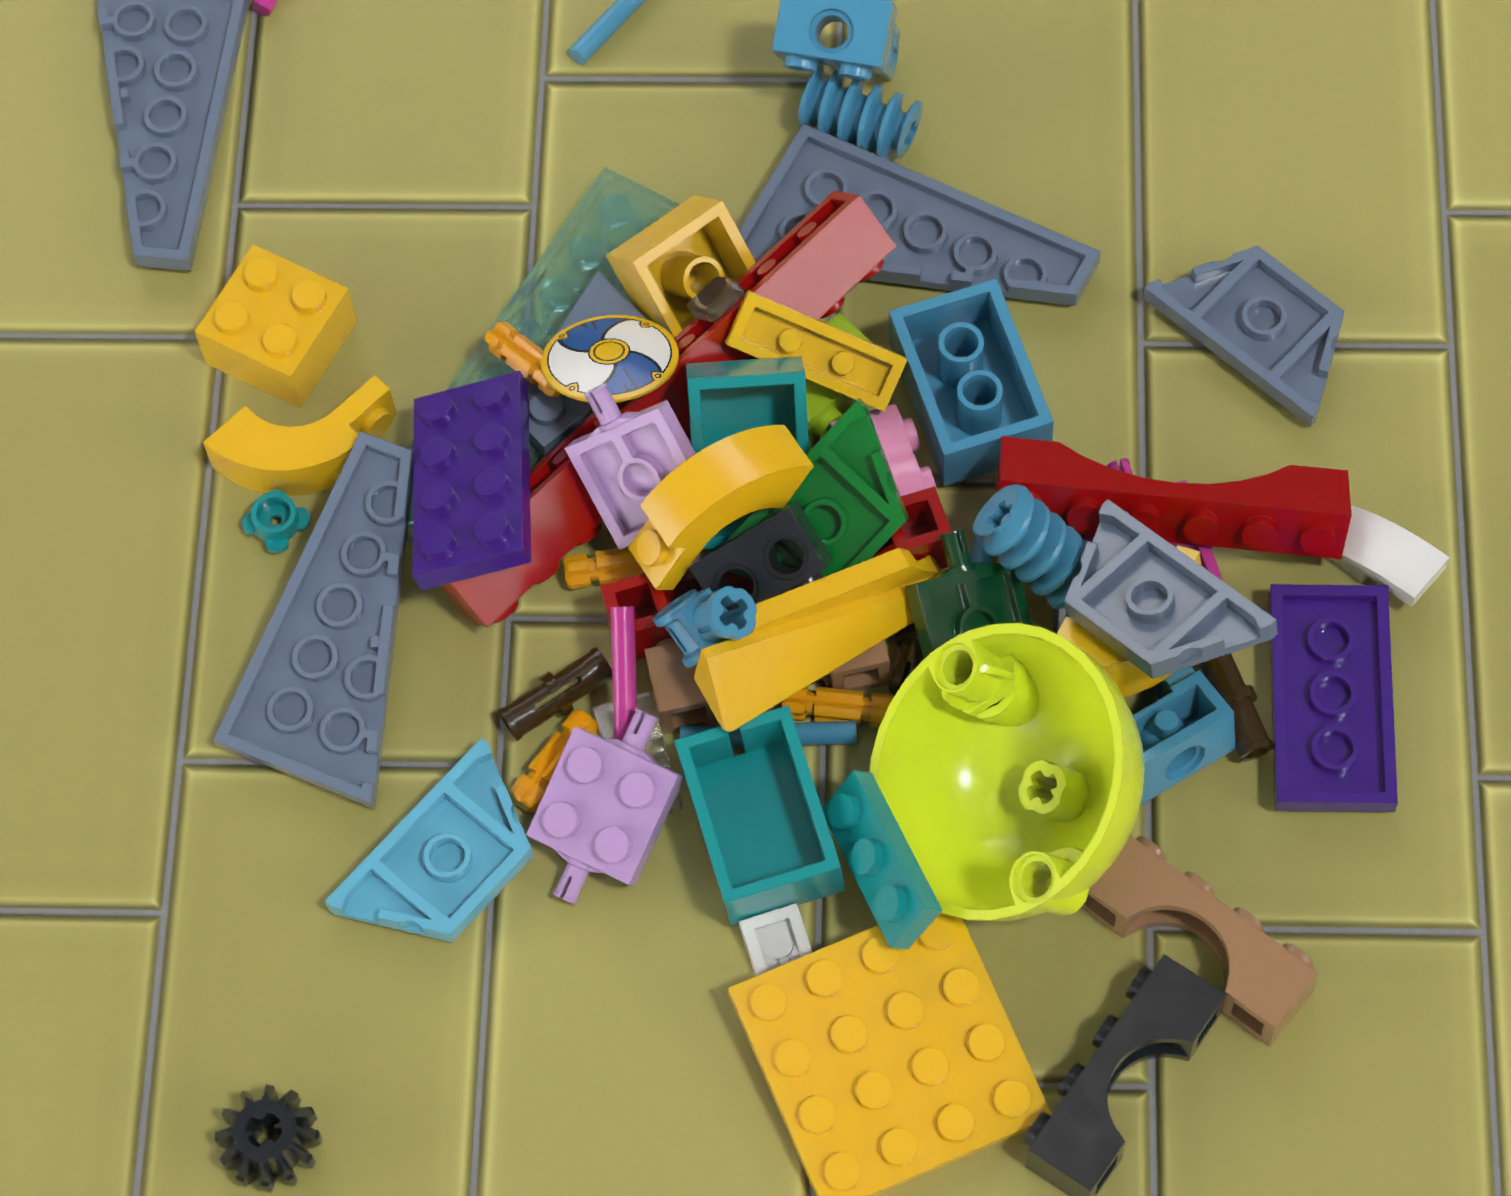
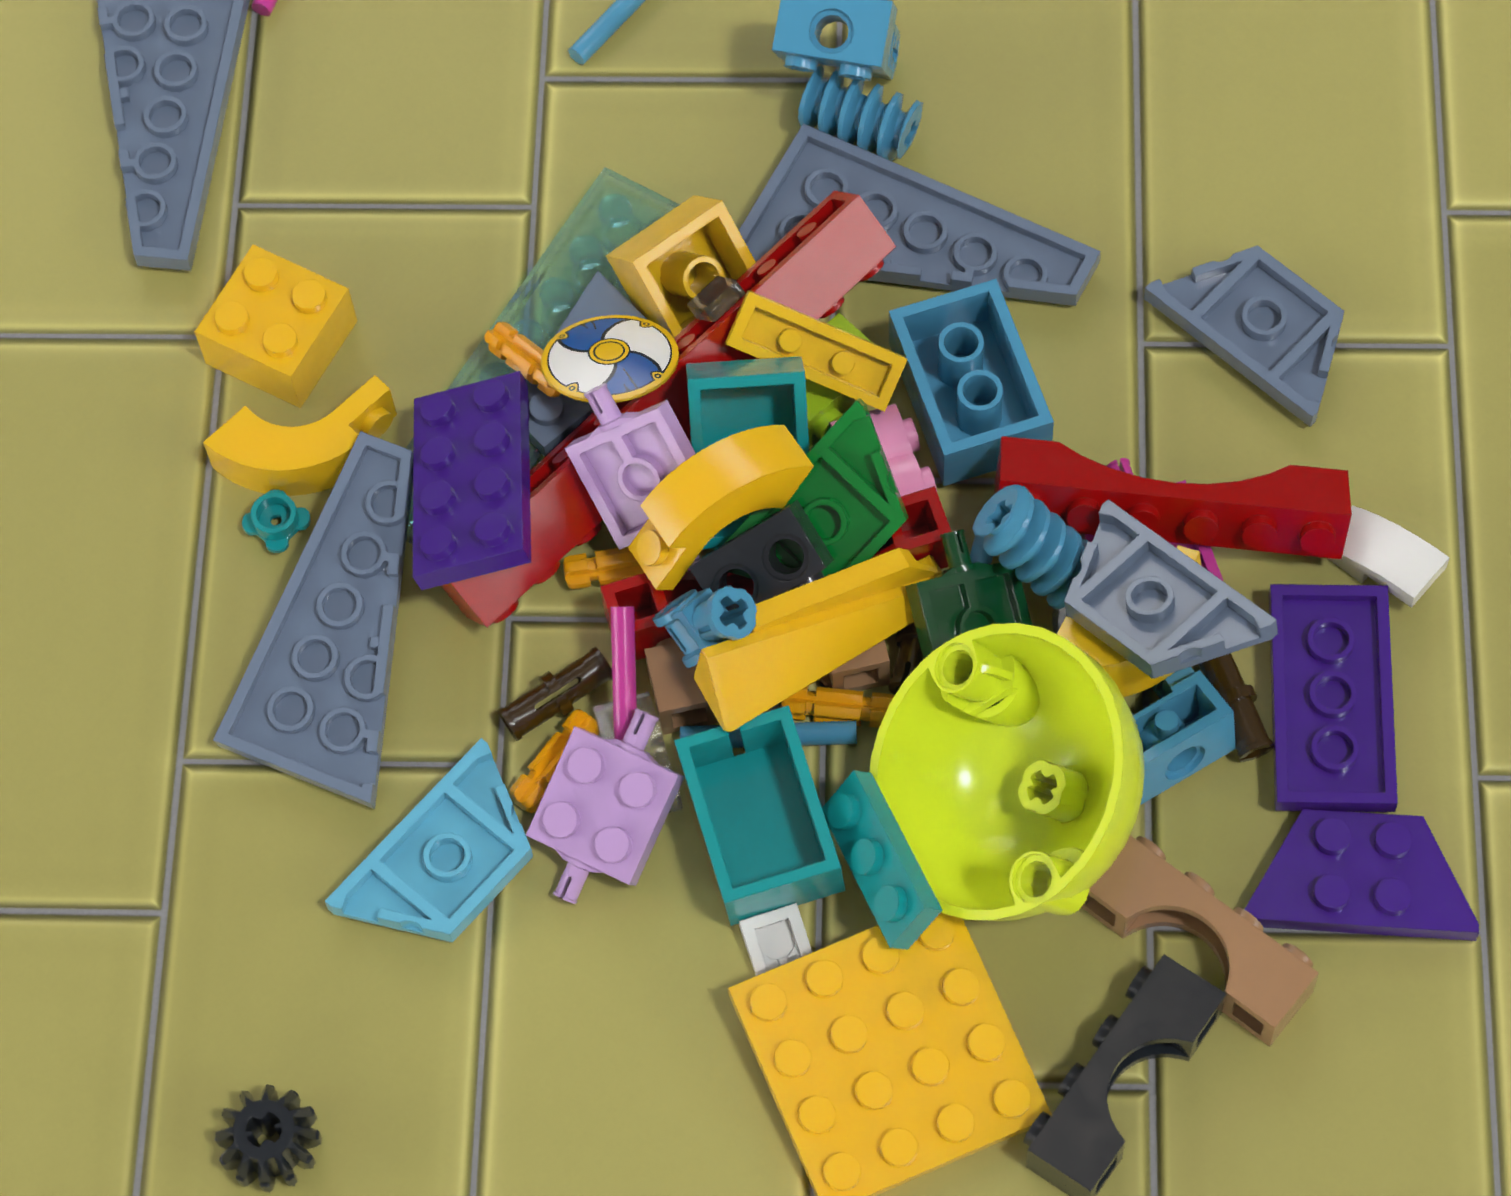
none -> dark purple wing [1244,809,1479,941]

